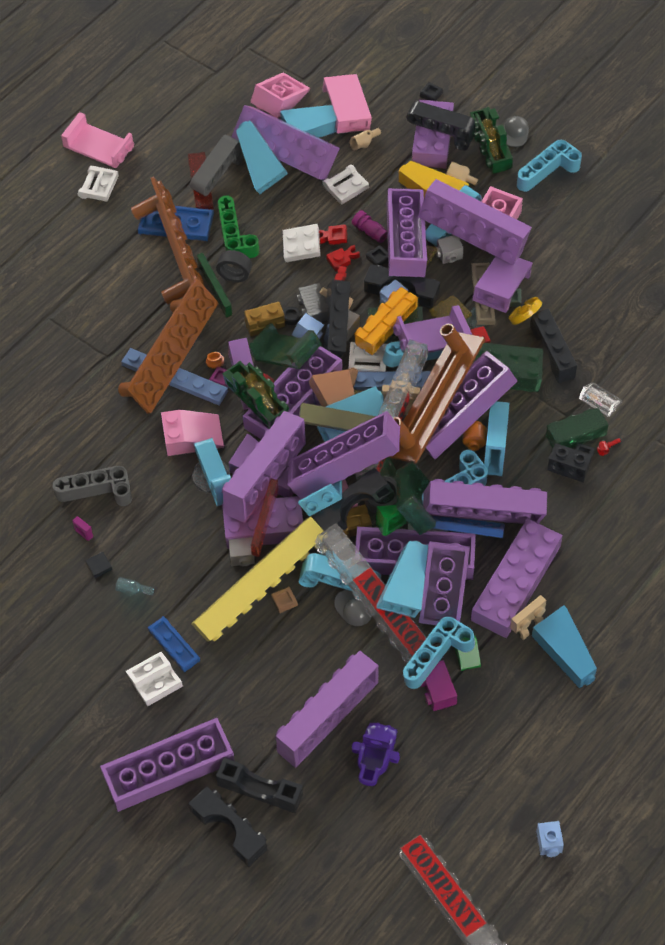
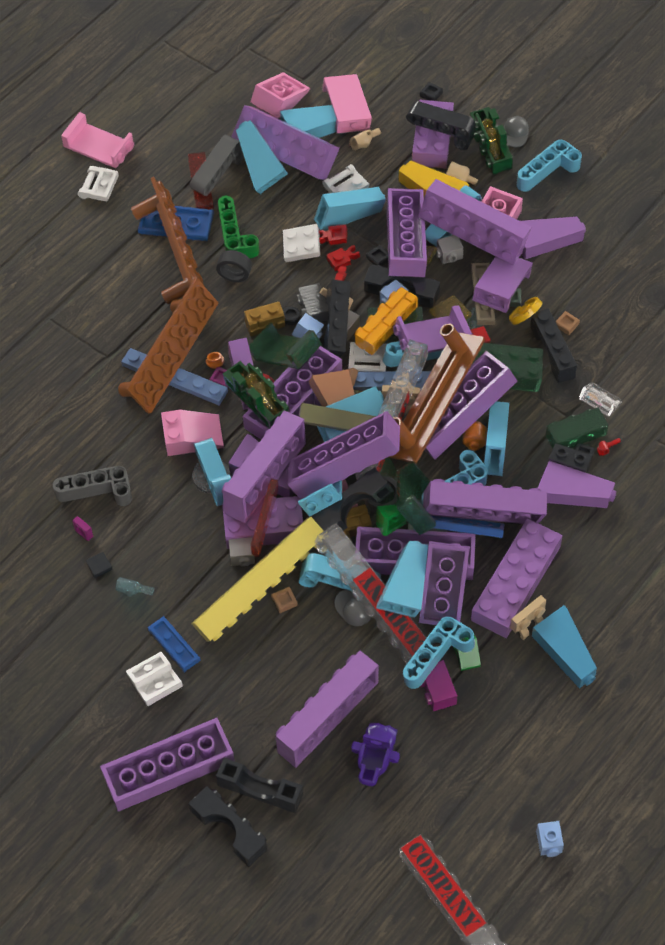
dark green tile [197,253,232,318] -> none
magenta axle [351,210,388,243] -> none
none -> medium azure slope [314,187,386,231]
none -> medium lavender slope [521,217,586,259]
none -> medium lavender slope [538,461,617,508]
none -> medium nougat tile [555,311,580,335]

